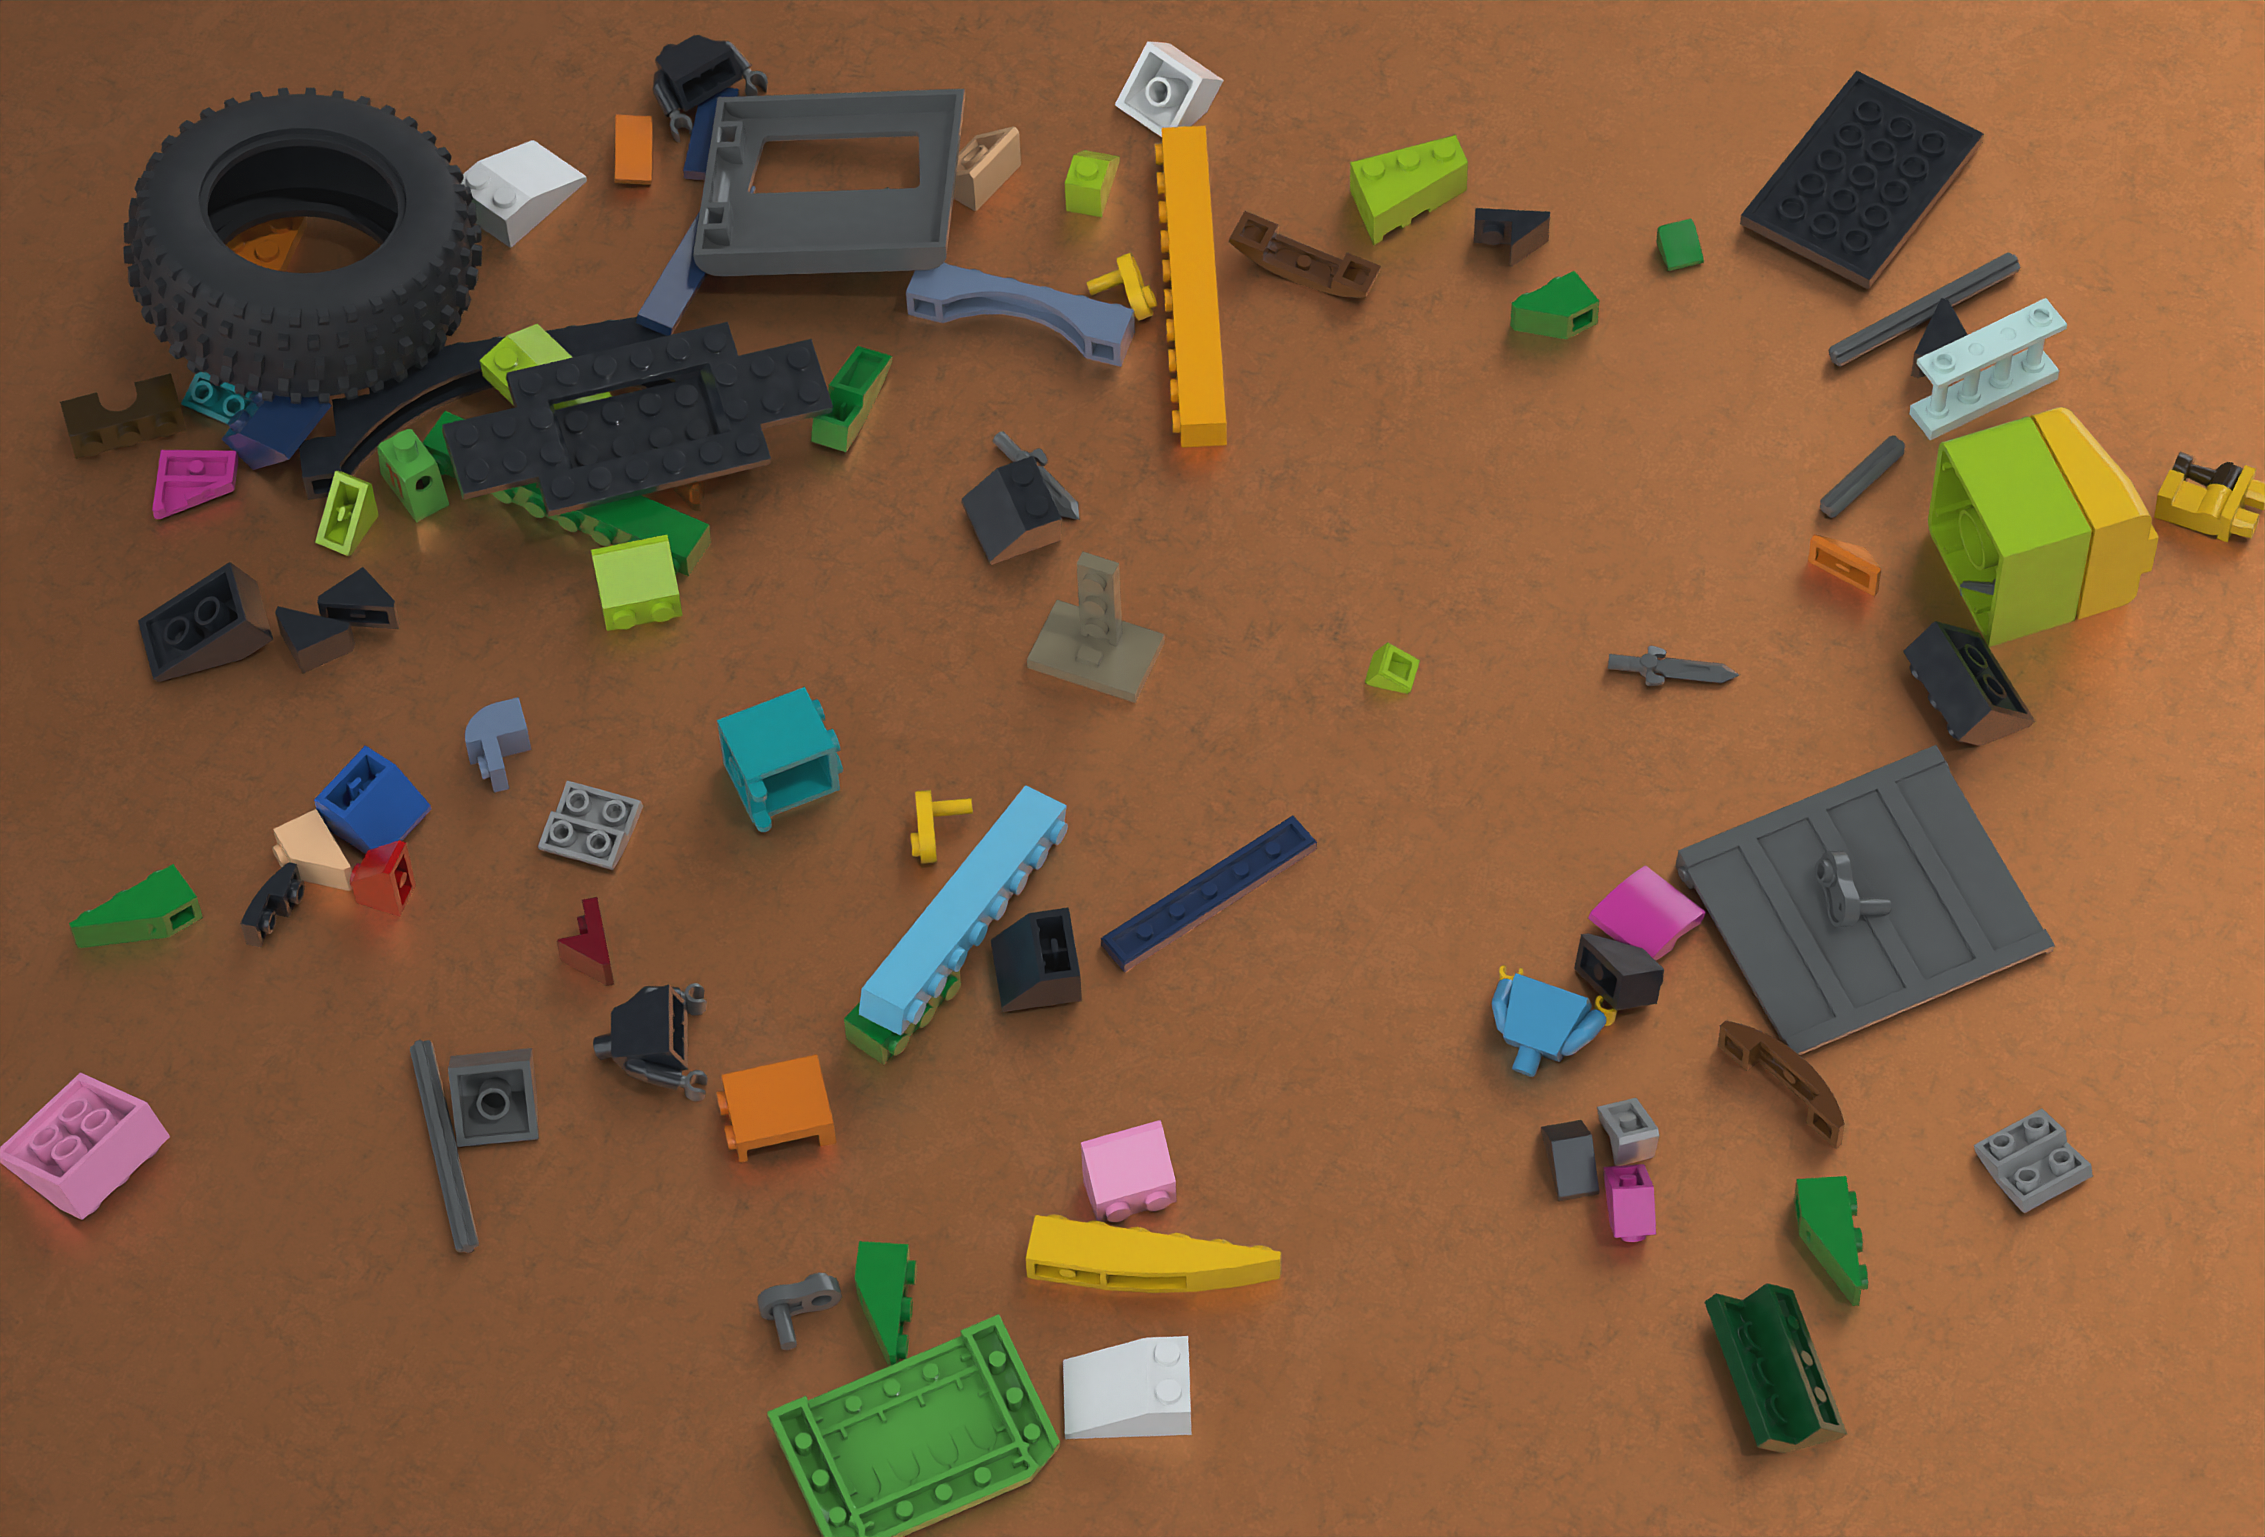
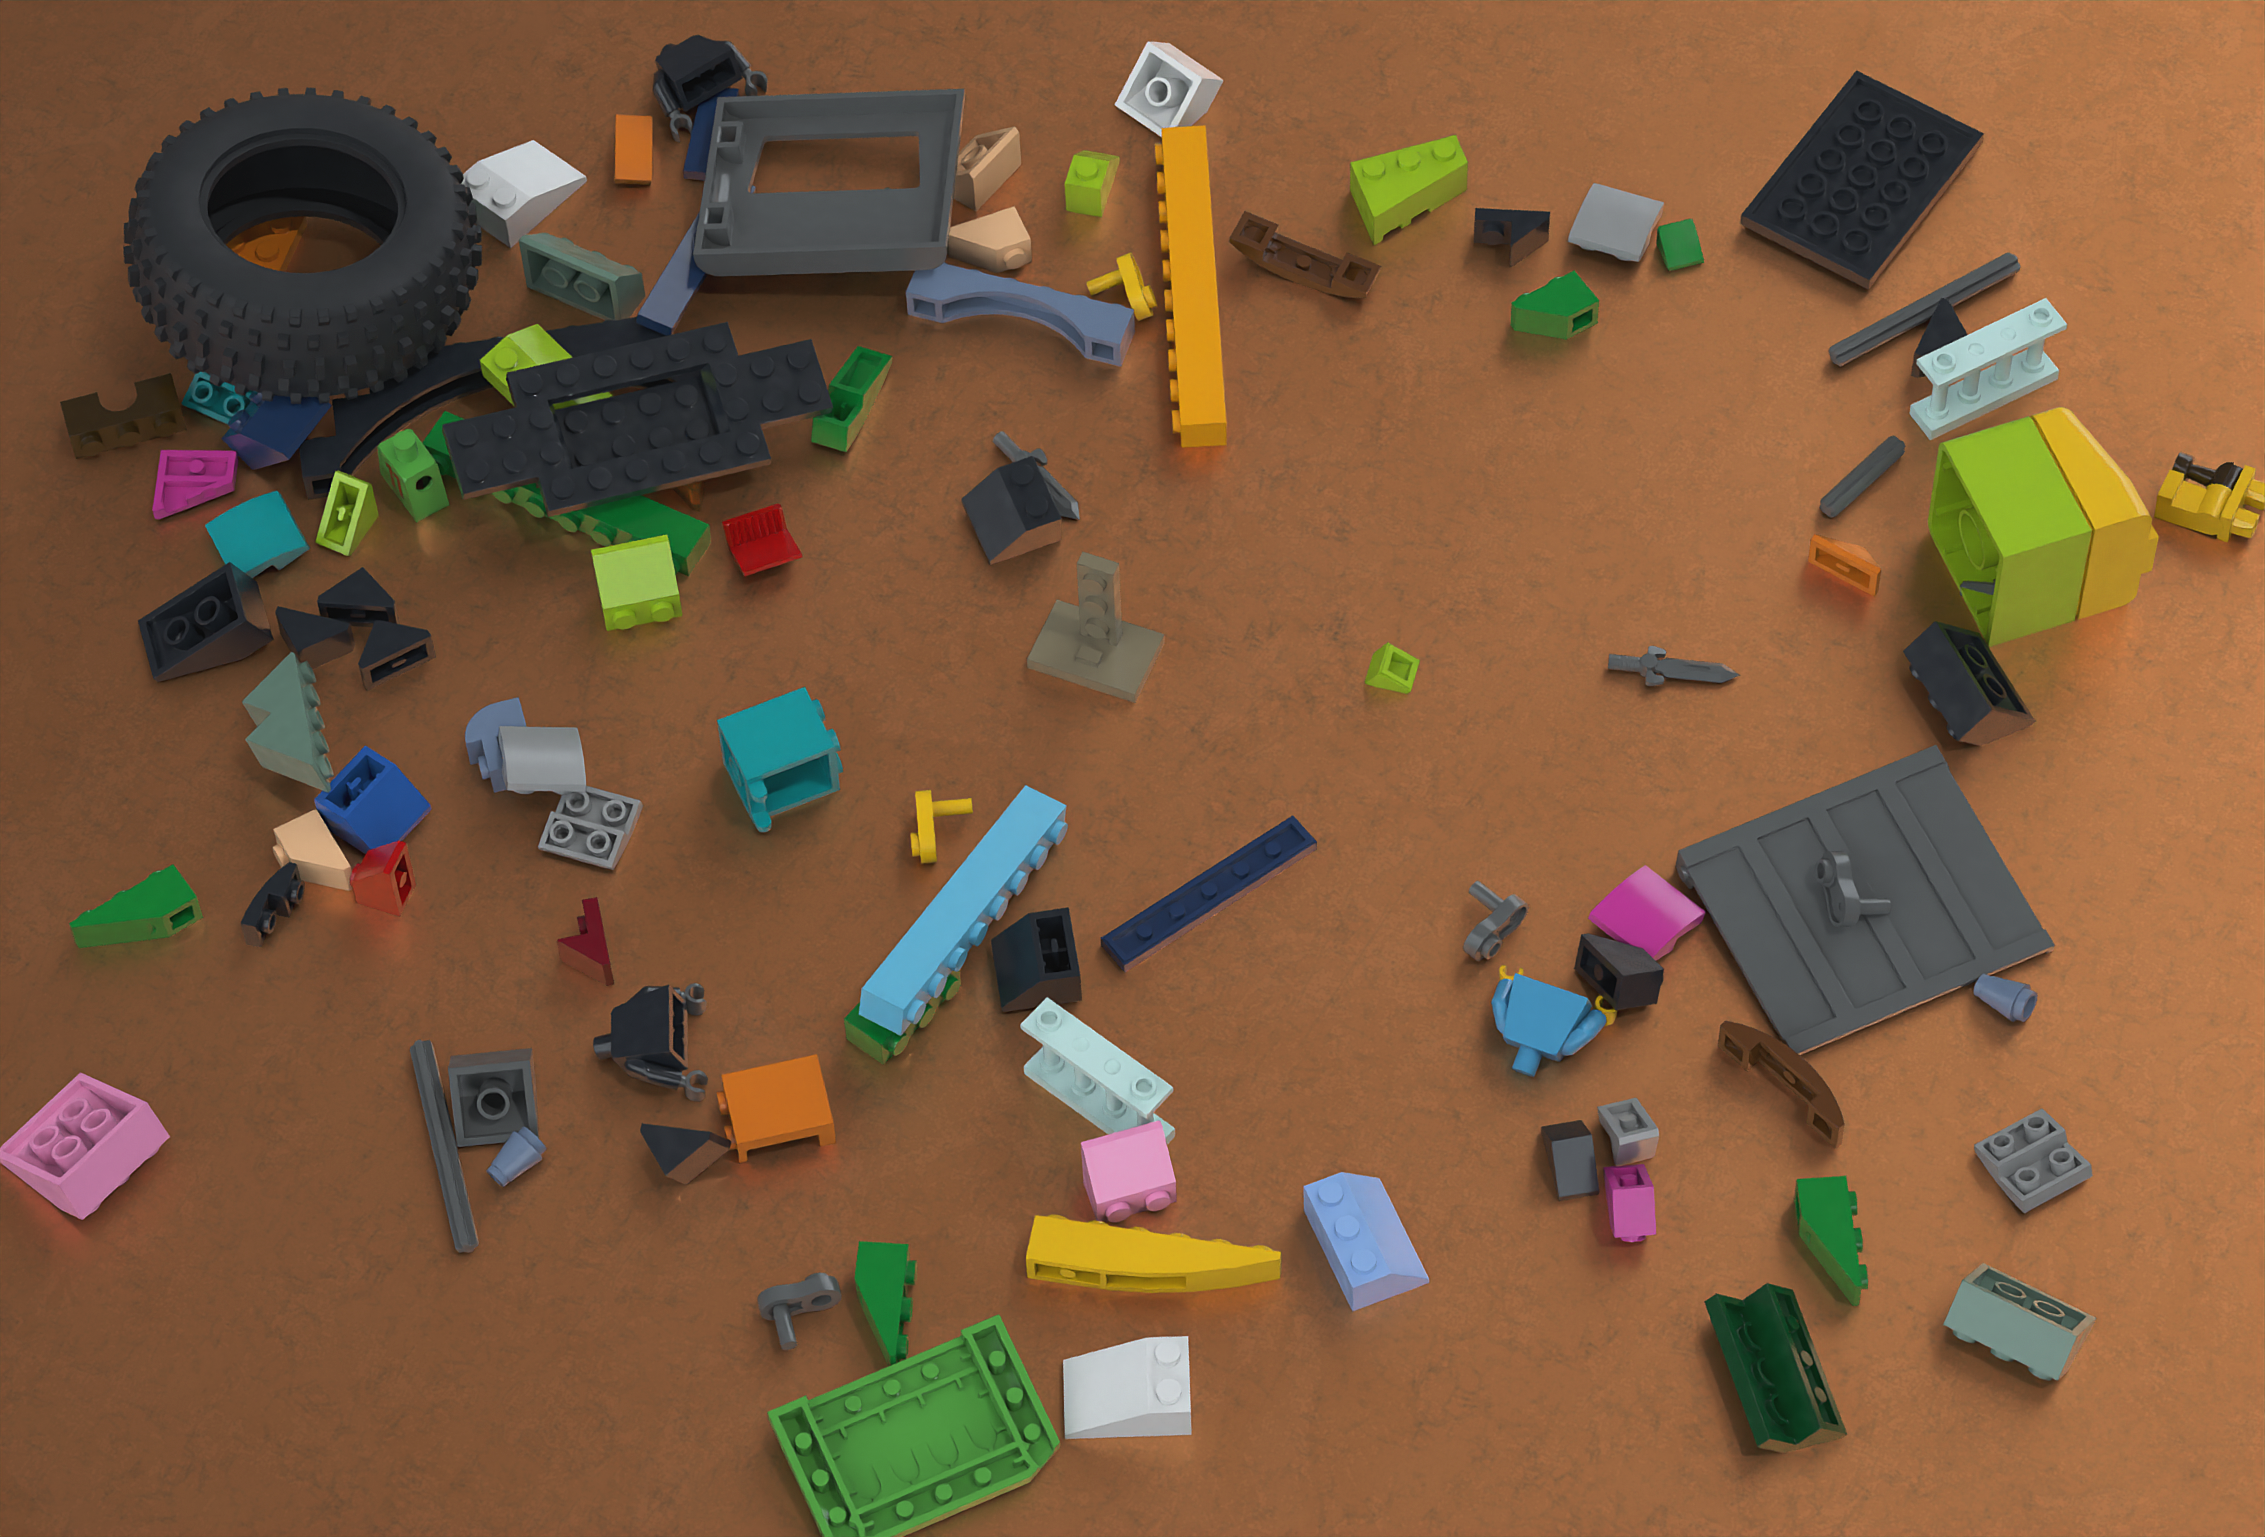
none -> teal slope [205,491,310,578]
none -> sand green slope [242,652,334,793]
none -> black slope [358,620,436,691]
none -> sand blue cone [486,1126,547,1188]
none -> light grey slope [498,726,586,795]
none -> sand green slope [519,233,645,321]
none -> black slope [640,1123,731,1185]
none -> red piece [722,503,803,576]
none -> light nougat slope [947,206,1032,273]
none -> light aqua fence [1020,997,1175,1144]
none -> light blue slope [1304,1172,1429,1312]
none -> dark grey piece [1463,881,1529,961]
none -> light grey slope [1568,183,1664,262]
none -> sand green slope [1943,1263,2096,1381]
none -> sand blue cone [1973,973,2037,1022]

